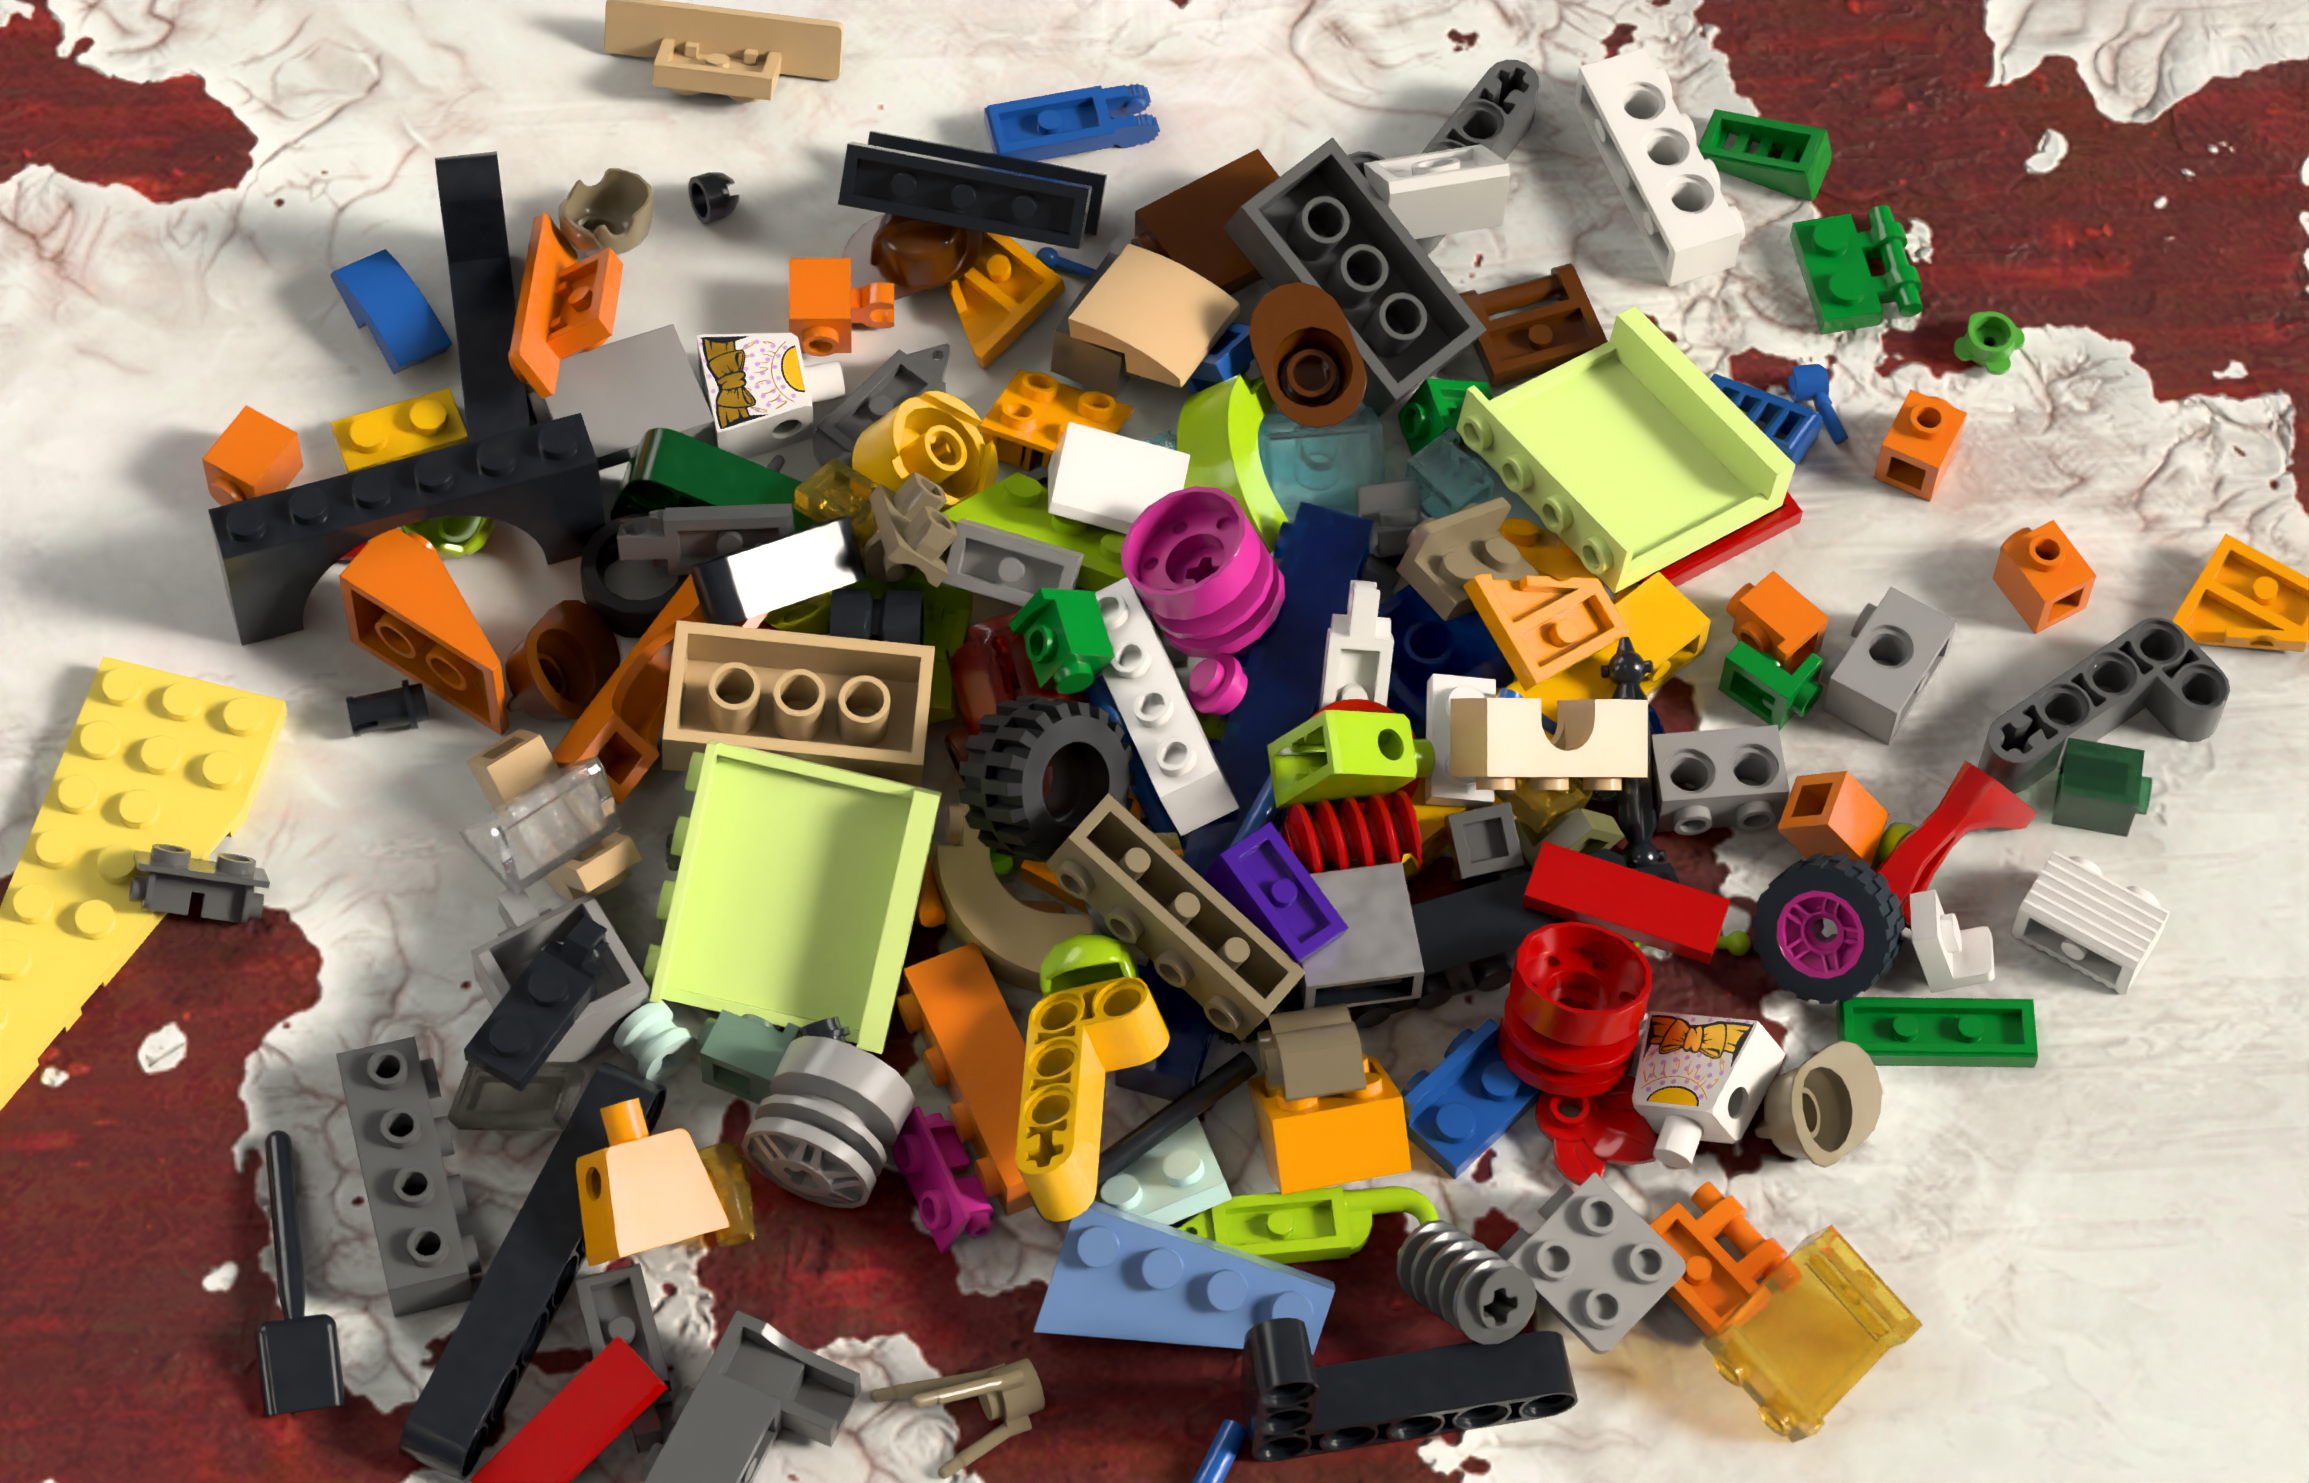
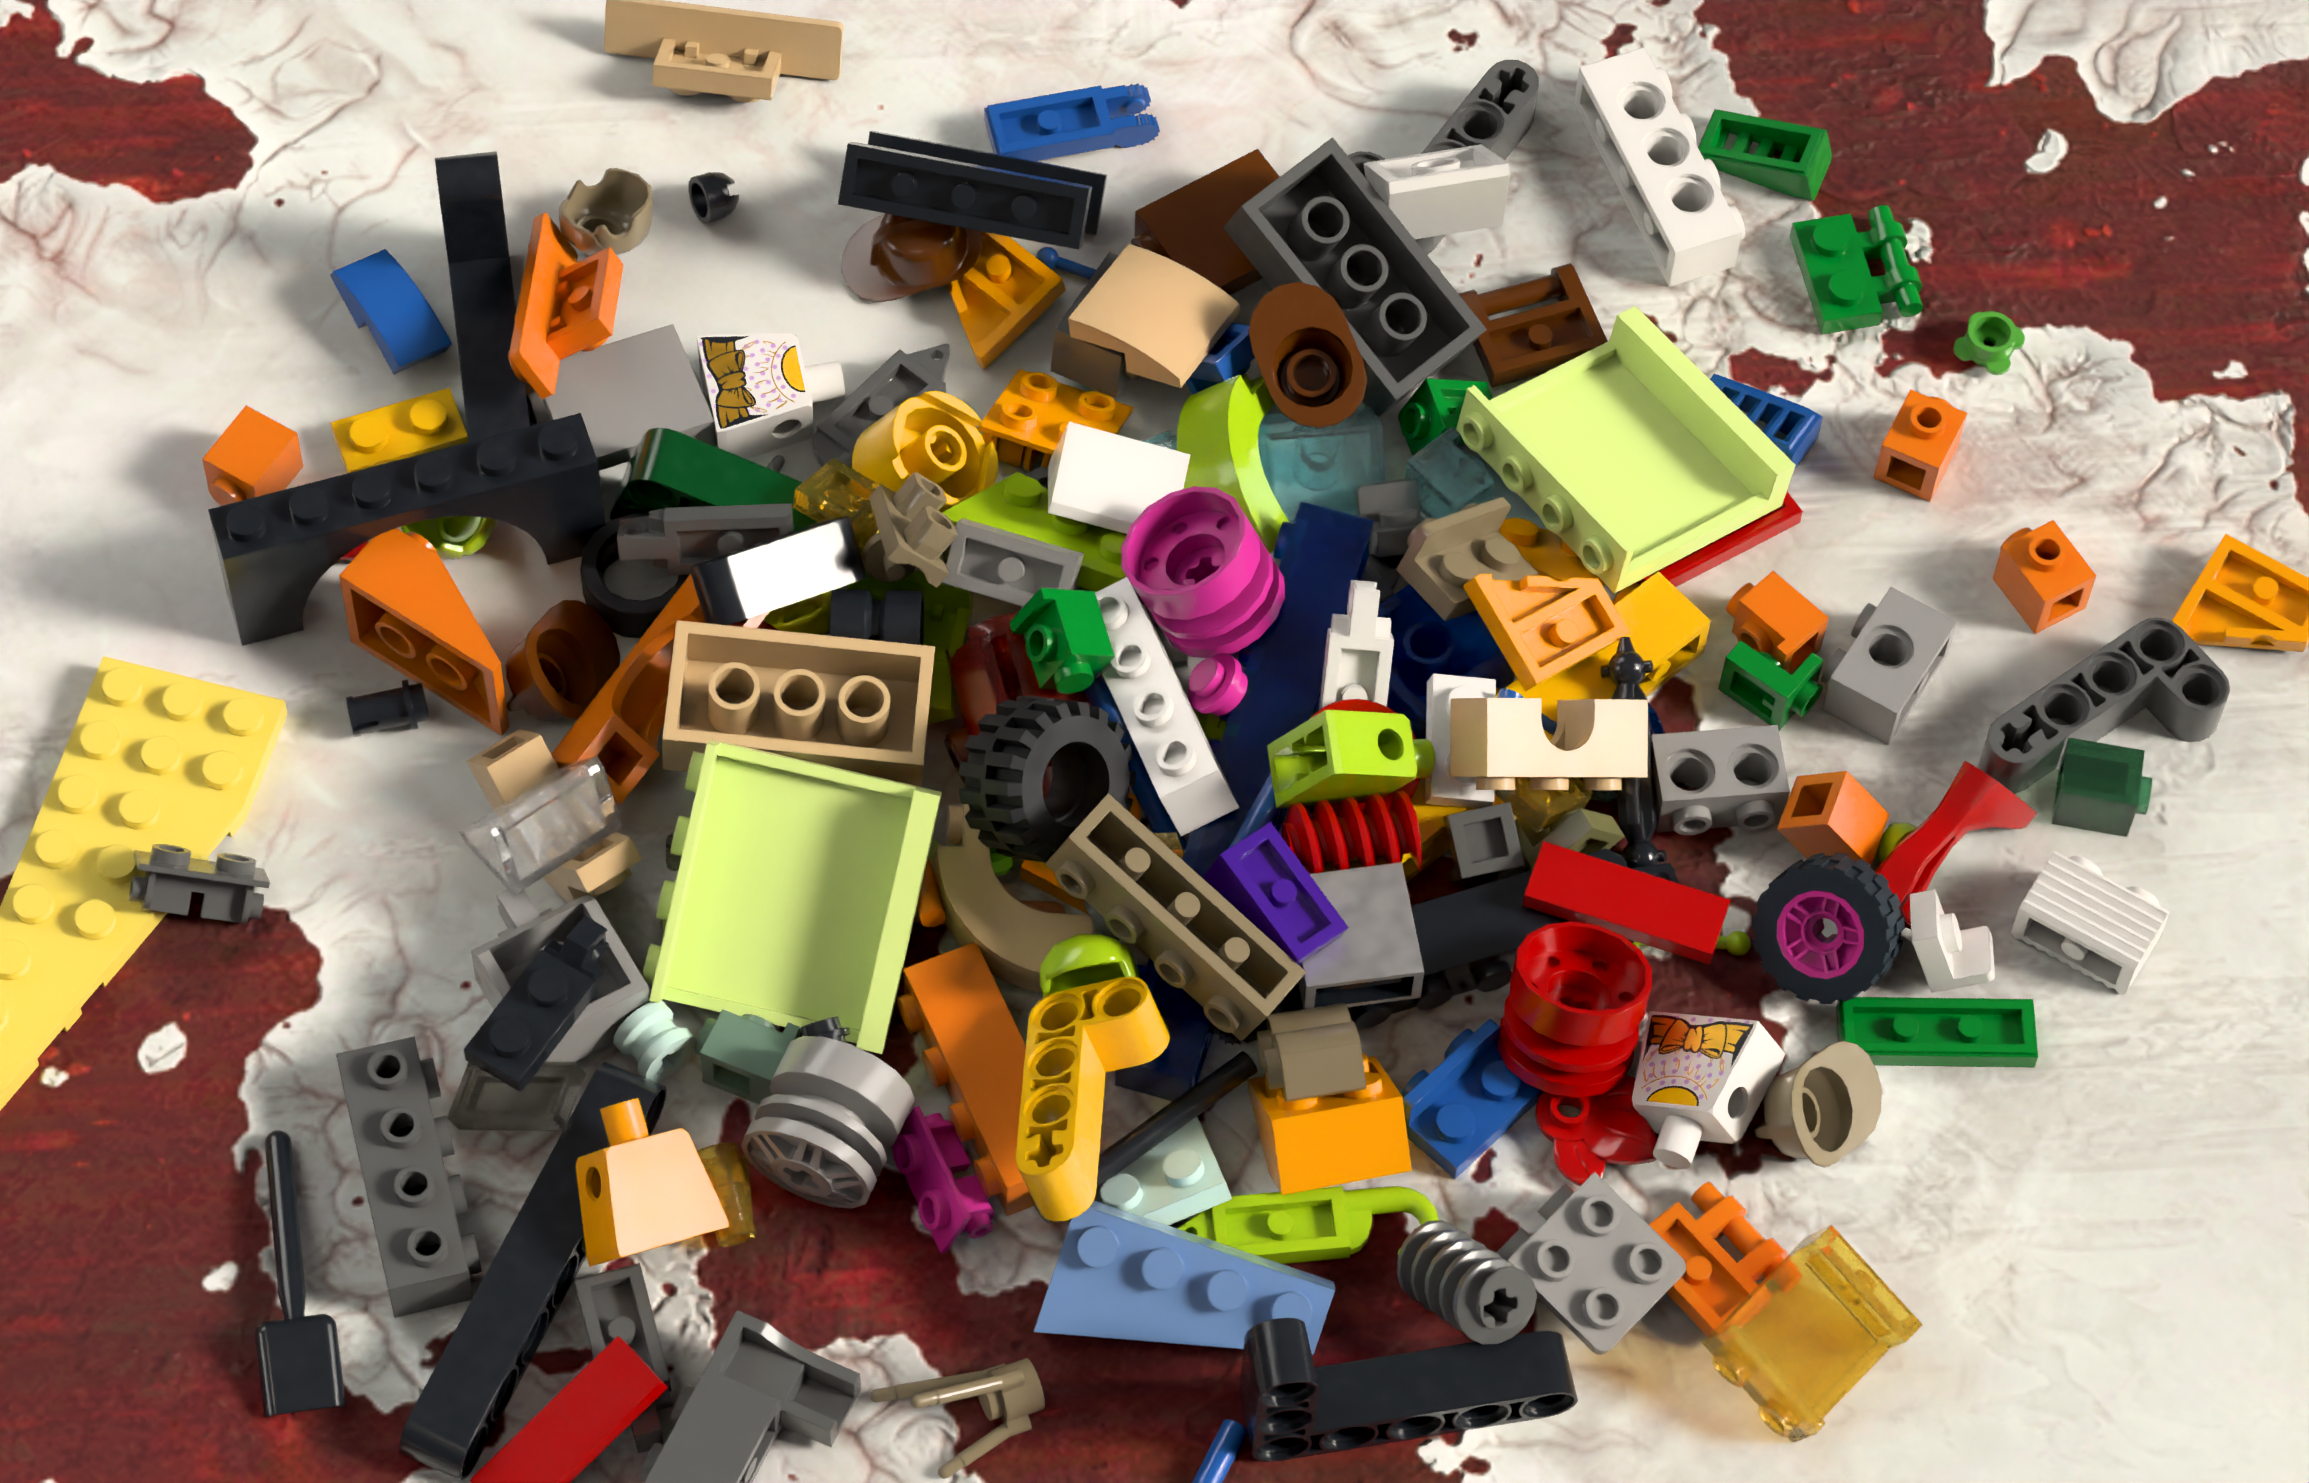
orange brick [789,258,894,357] -> none
blue hand [1788,364,1848,445] -> none

